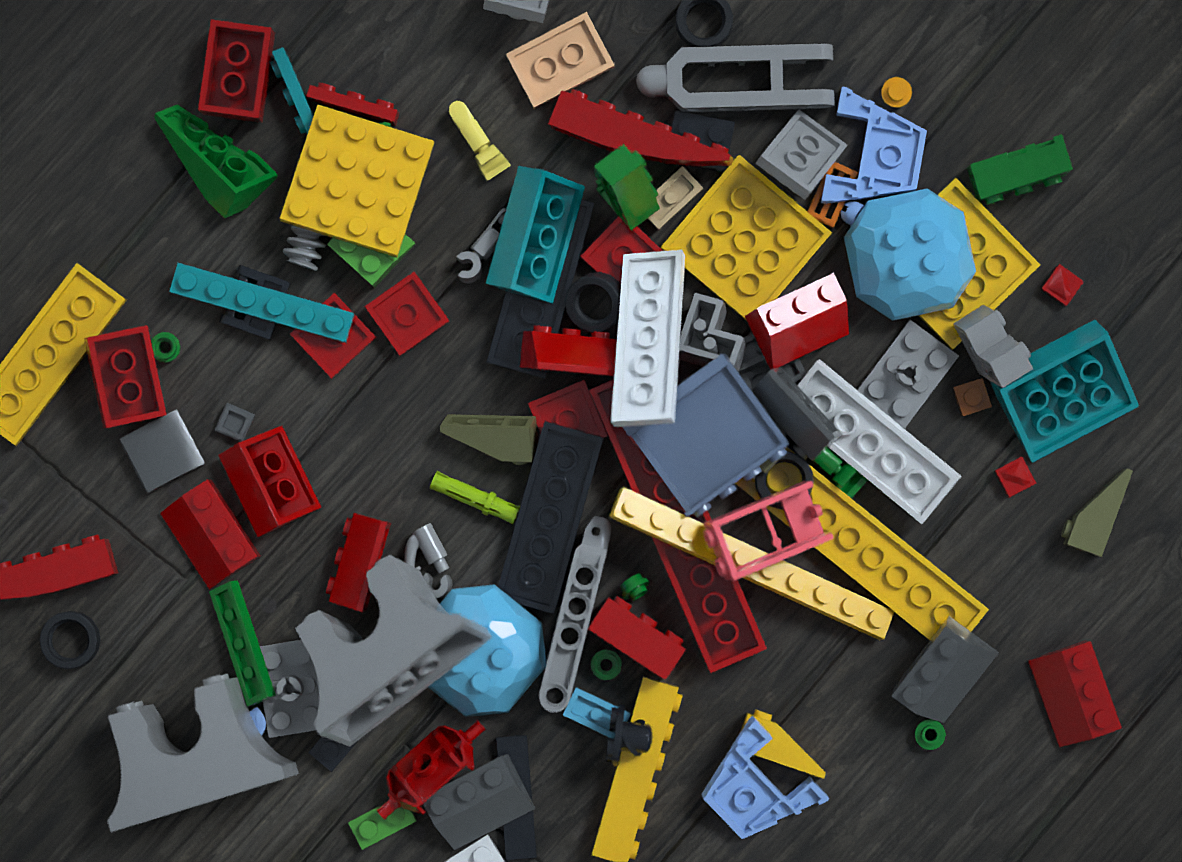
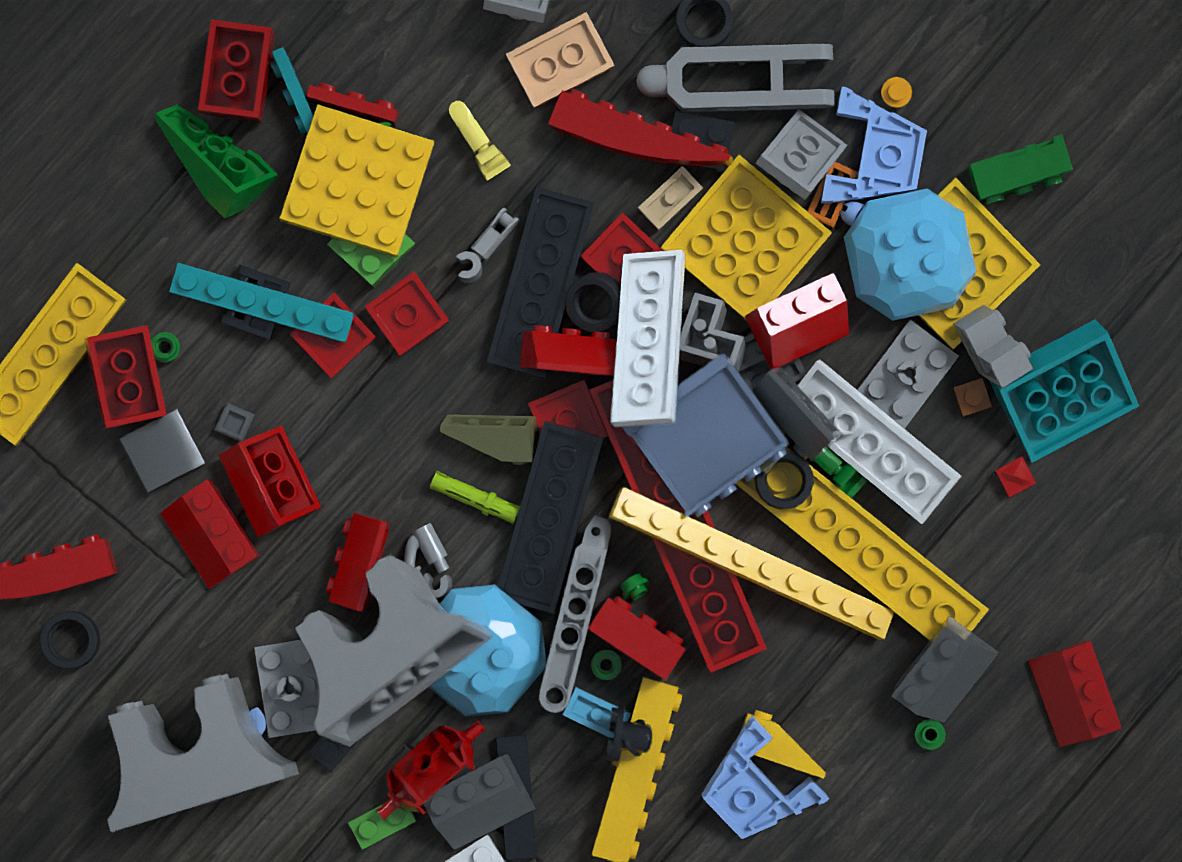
green plate [209,580,276,707] -> none
light grey piece [283,225,326,271] -> none
teal slope [486,166,585,304] -> none
green wedge [594,144,660,230] -> none
coral door [703,481,834,581] -> none
red tile [1041,264,1084,307] -> none
olive slope [1061,469,1133,557] -> none

